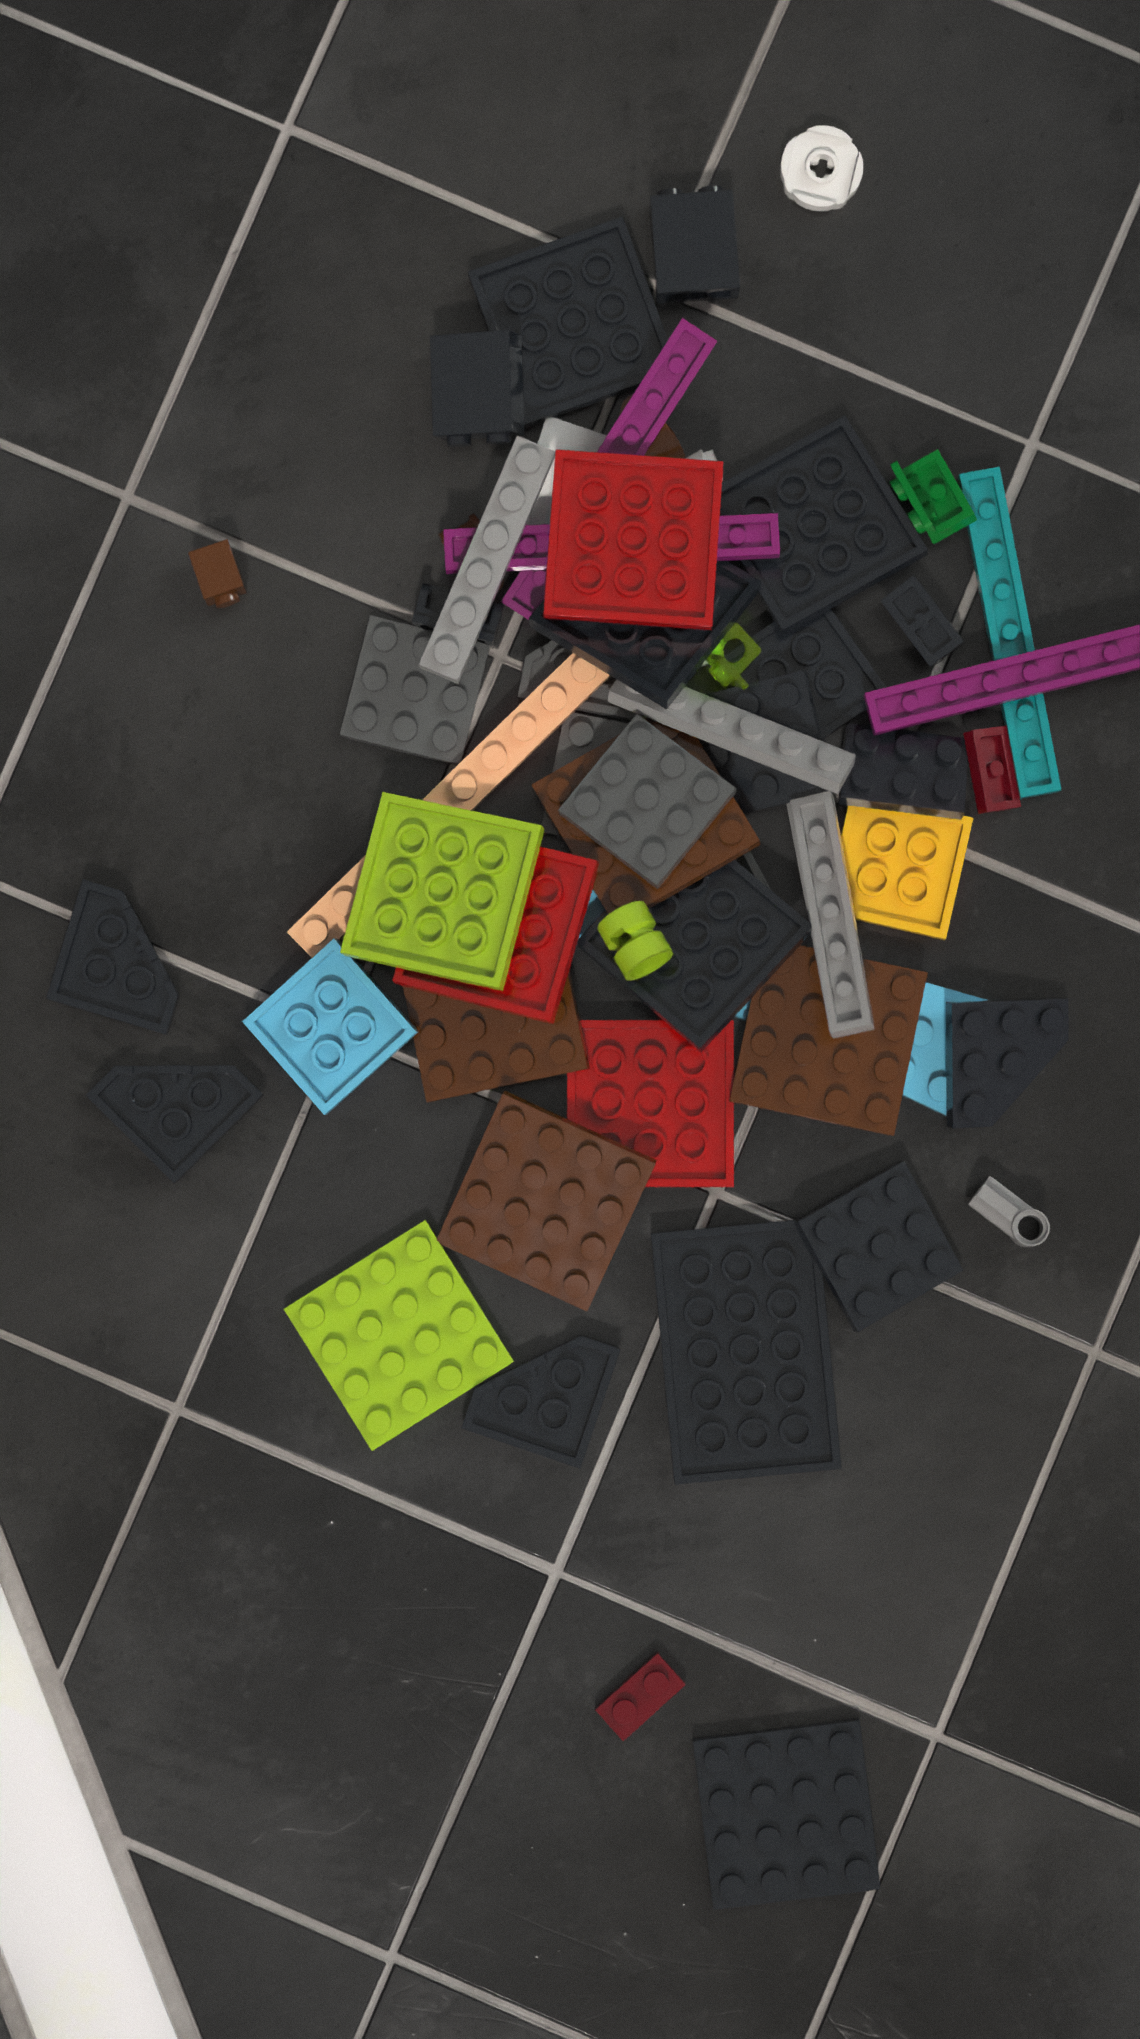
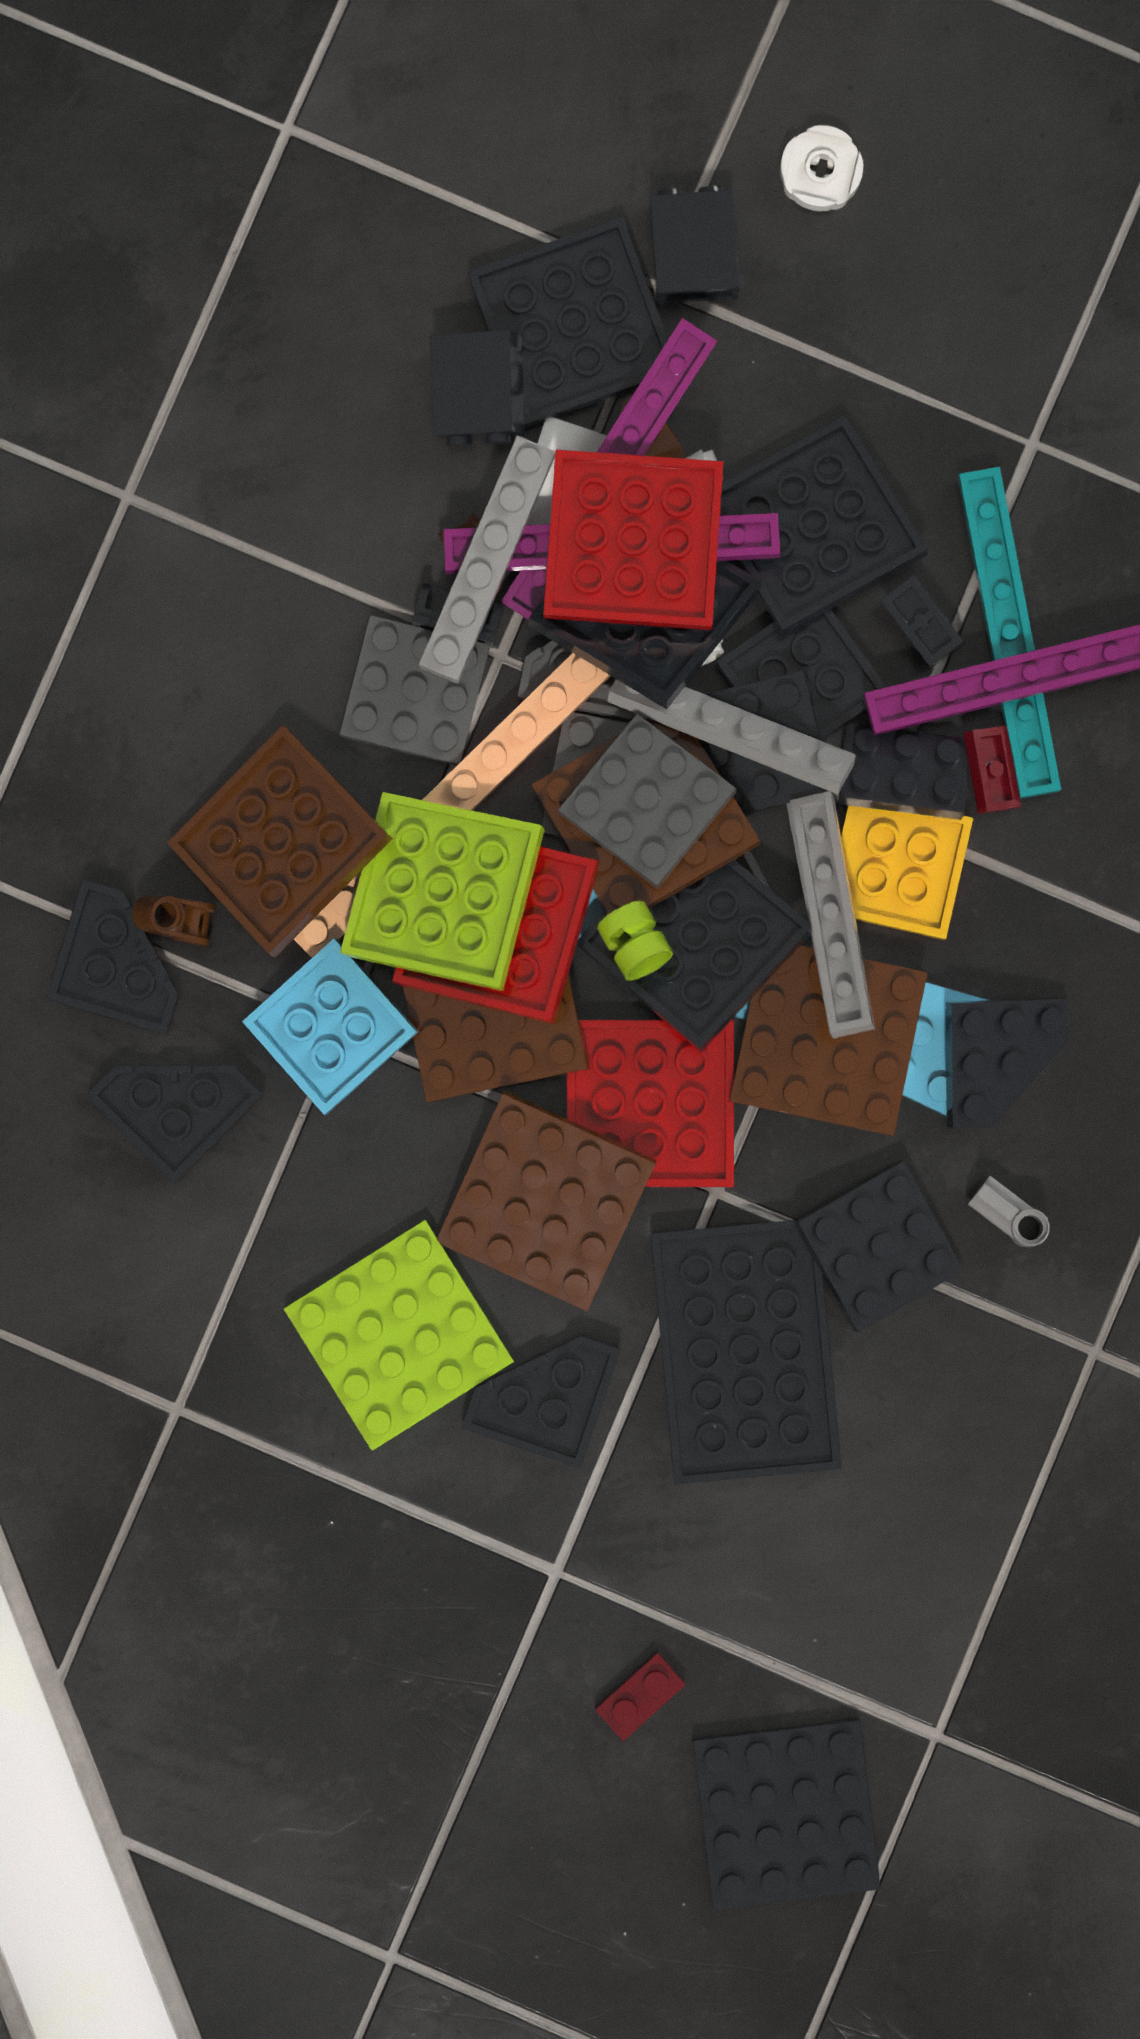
reddish brown brick [188,539,247,608] -> none
clear neon green bracket [706,623,761,690] -> none
green bracket [889,449,977,545] -> none
none -> reddish brown piece [132,895,217,947]
none -> reddish brown plate [167,725,393,958]

